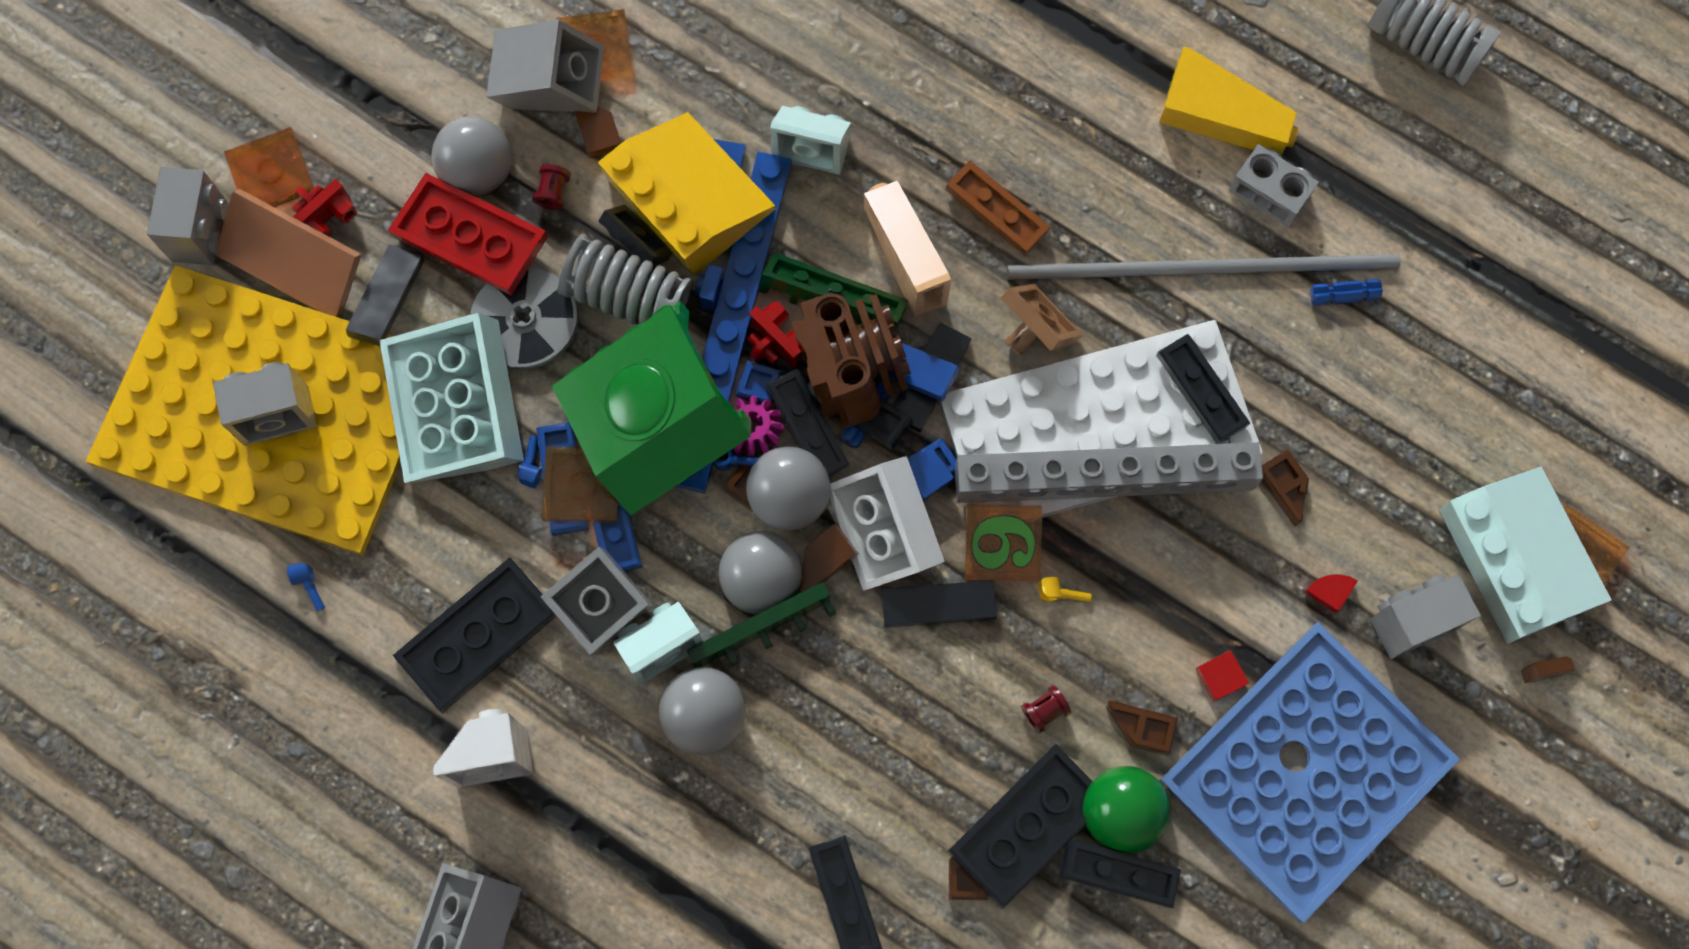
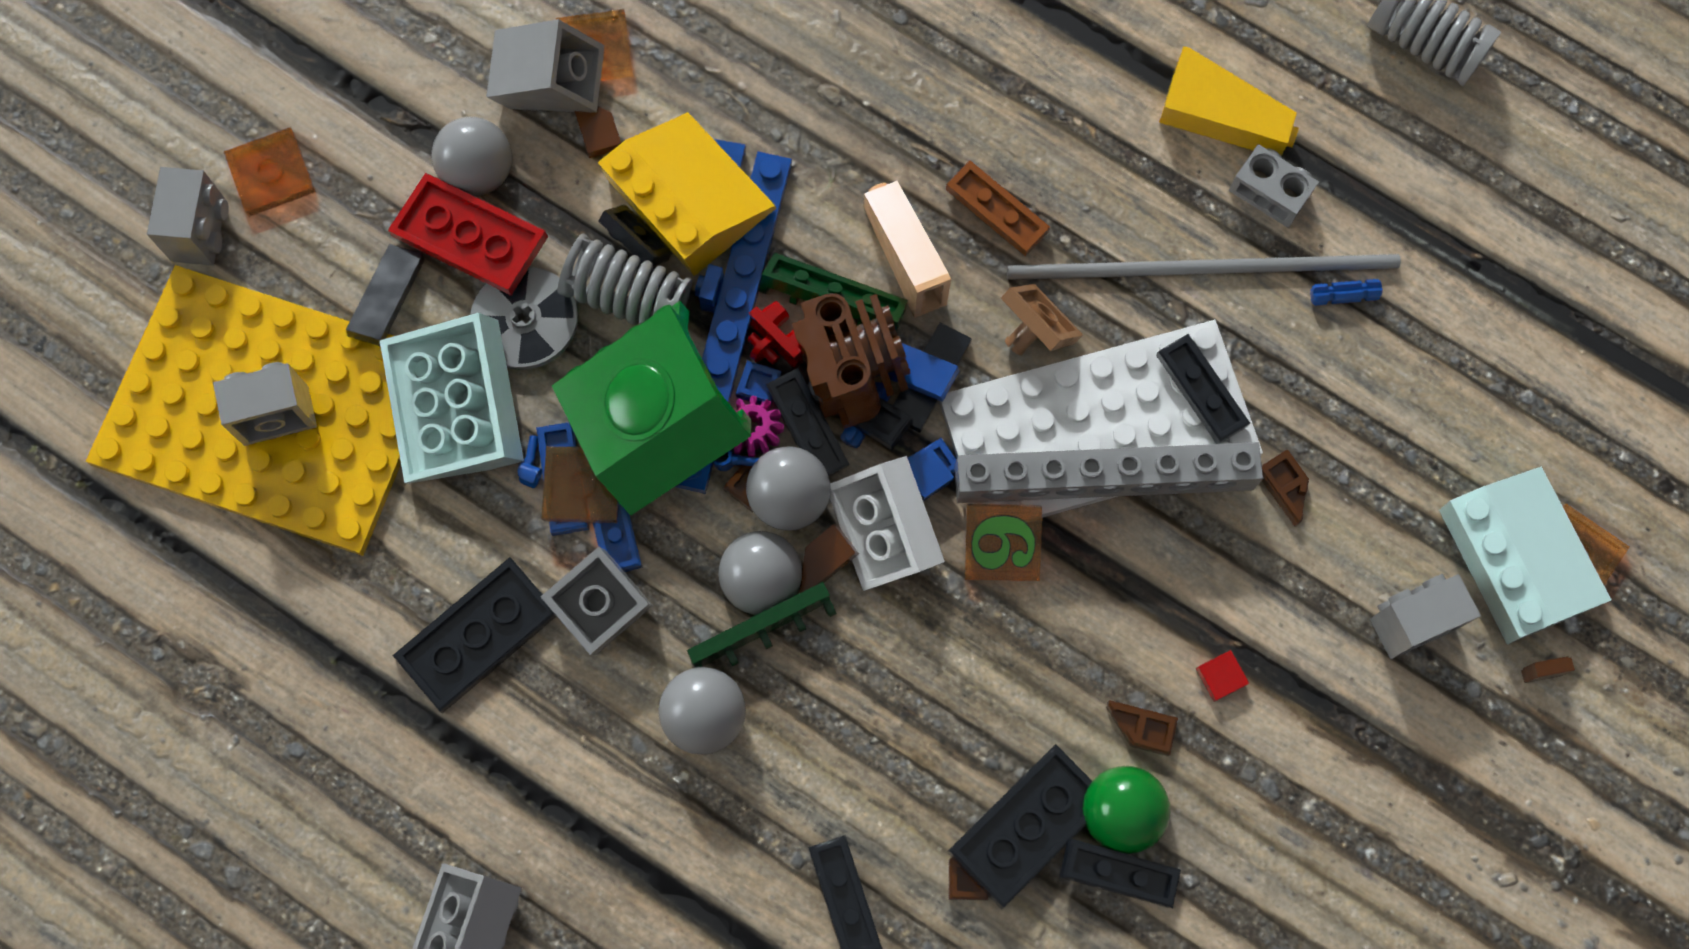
nougat tile [215,189,362,318] -> none
blue hand [287,563,326,612] -> none
red hips [292,179,357,238] -> none
white slope [433,709,533,788] -> none
dark red bush [532,164,571,210] -> none
light aqua slope [613,602,703,686] -> none
light aqua slope [770,106,851,175] -> none
black tile [881,580,997,628] -> none
dark red bush [1021,685,1072,733] -> none
yellow hand [1038,577,1092,603] -> none
medium blue plate [1159,622,1460,924] -> none
red tile [1304,574,1358,613] -> none

